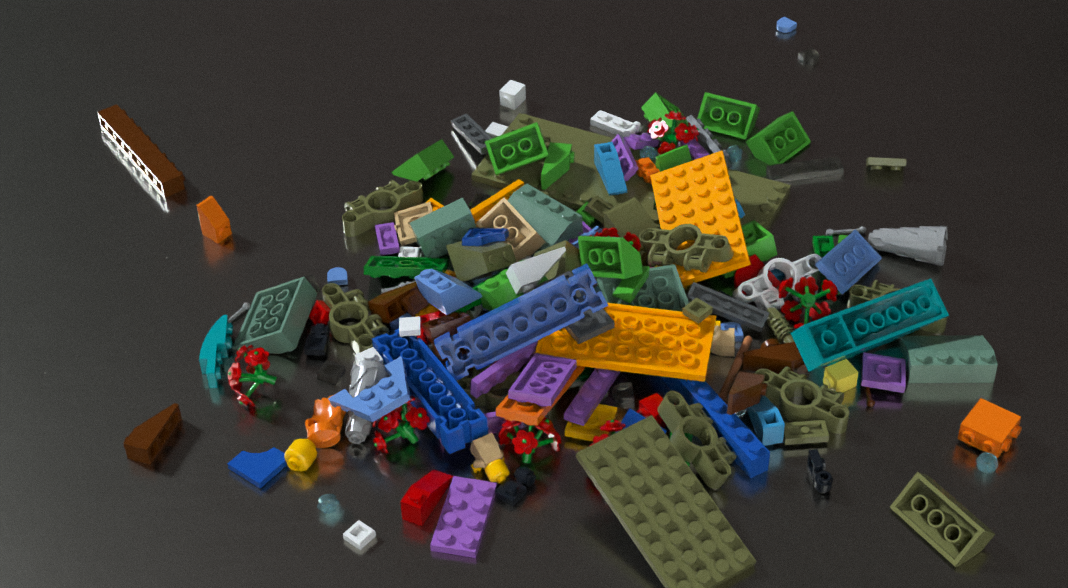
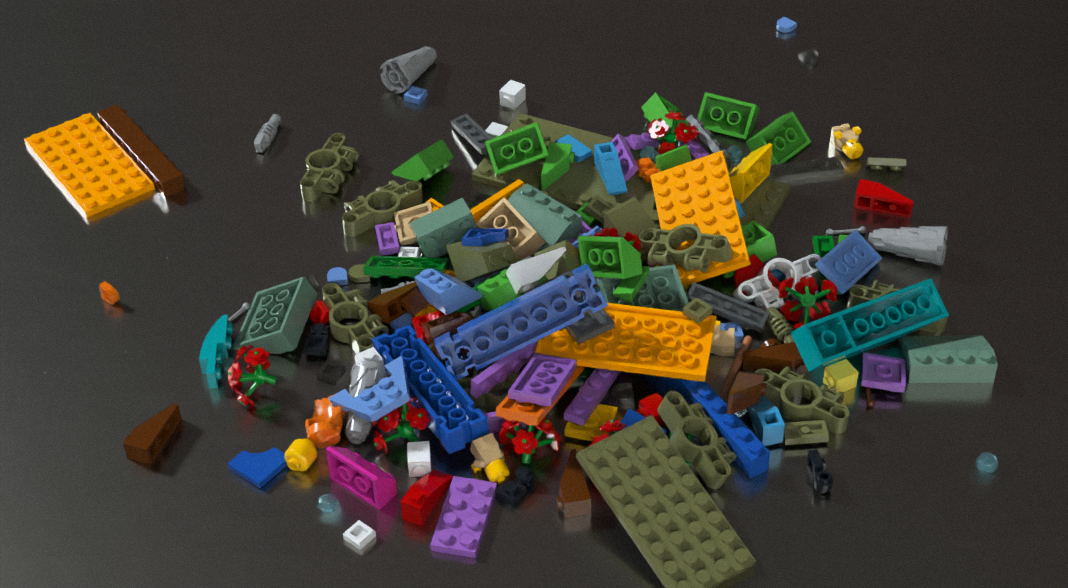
orange slope [196,196,232,244] -> none
white tile [399,317,421,337] -> none
white plate [590,110,642,137] -> none
olive slope [890,472,995,567] -> none
orange brick [957,398,1022,458] -> none
none -> light orange plate [24,113,155,218]
none -> orange tile [99,281,120,305]
none -> light grey hinge [254,114,282,152]
none -> olive piece [300,133,359,202]
none -> dark pink slope [326,446,397,510]
none -> olive tile [349,264,370,283]
none -> light grey cone [380,46,437,93]
none -> medium blue tile [404,86,428,105]
none -> white brick [407,441,431,477]
none -> dark azure tile [555,134,592,163]
none -> reddish brown slope [556,449,591,519]
none -> yellow slope [729,143,773,204]
none -> piece [830,123,863,160]
none -> red slope [854,179,914,219]

